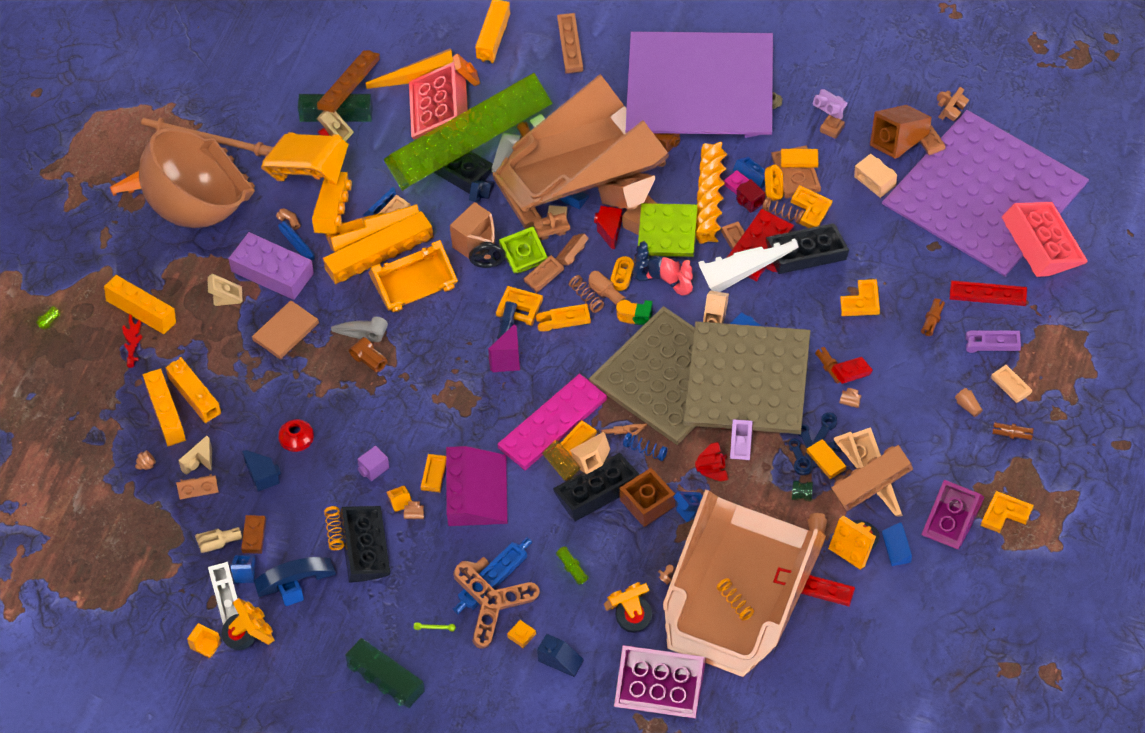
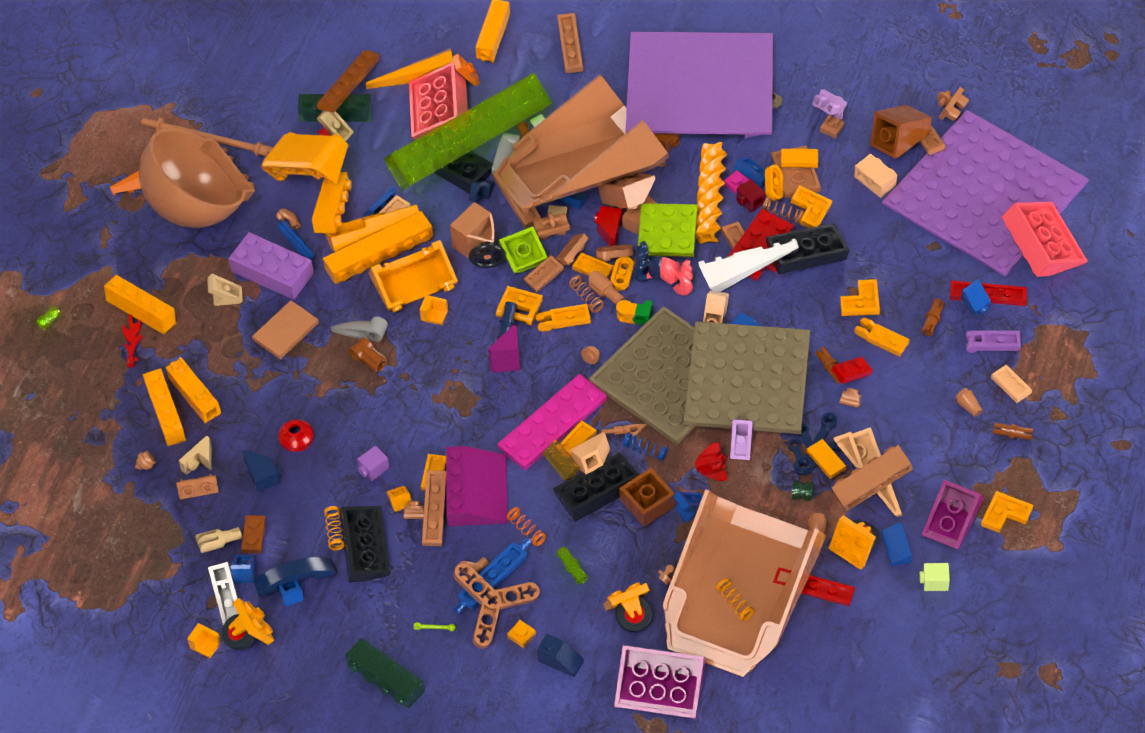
none -> light orange panel [420,295,448,325]
none -> nougat plate [422,471,446,547]
none -> orange piece [507,507,546,546]
none -> light orange tile [572,252,614,278]
none -> nougat plate [581,346,600,364]
none -> nougat plate [596,244,634,261]
none -> light orange hinge [854,317,910,356]
none -> yellowish green brick [919,563,950,591]
none -> blue slope [961,279,991,316]

